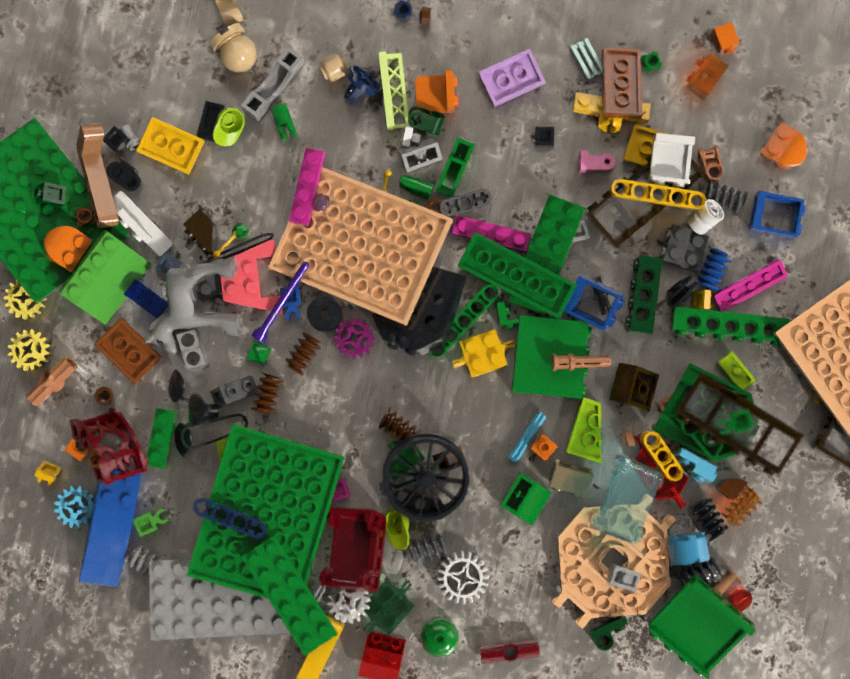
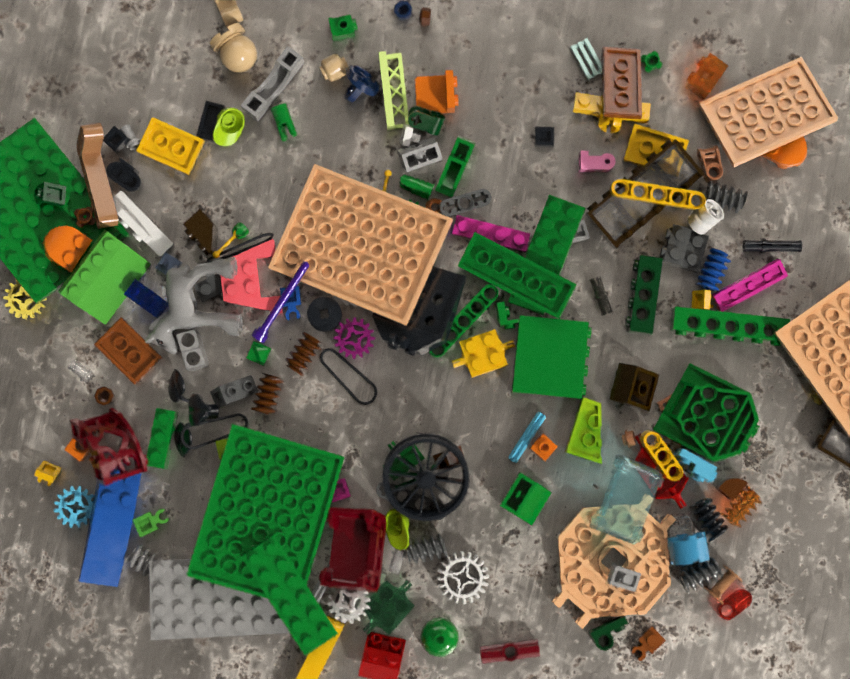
light yellow gear [8,329,51,371] -> none
nougat piece [26,356,78,406] -> none
dark blue beam [193,498,266,538] -> none
dark pink plate [289,148,326,226] -> none
clear purple plate [312,193,330,212] -> none
reddish brown piece [378,407,422,442] -> none
lavender plate [478,49,546,107] -> none
dark tan brick [548,459,594,497] -> none
nougat pin [551,353,611,371] -> none
blue window [564,274,624,331] -> none
green panel [648,574,756,679] -> none
white panel [649,133,695,188] -> none
black piece [666,275,697,307] -> none
window [676,372,804,477] -> none
orange brick [711,22,740,54] -> none
lime plate [716,351,756,390] -> none
green plate [716,409,755,435] -> none
blue window [748,191,806,240] -> none
none -> black piece [320,348,378,405]
none -> green brick [328,14,358,41]
none -> dark orange plate [630,626,666,661]
none -> light nougat plate [699,57,838,168]
none -> black pin [743,238,802,253]

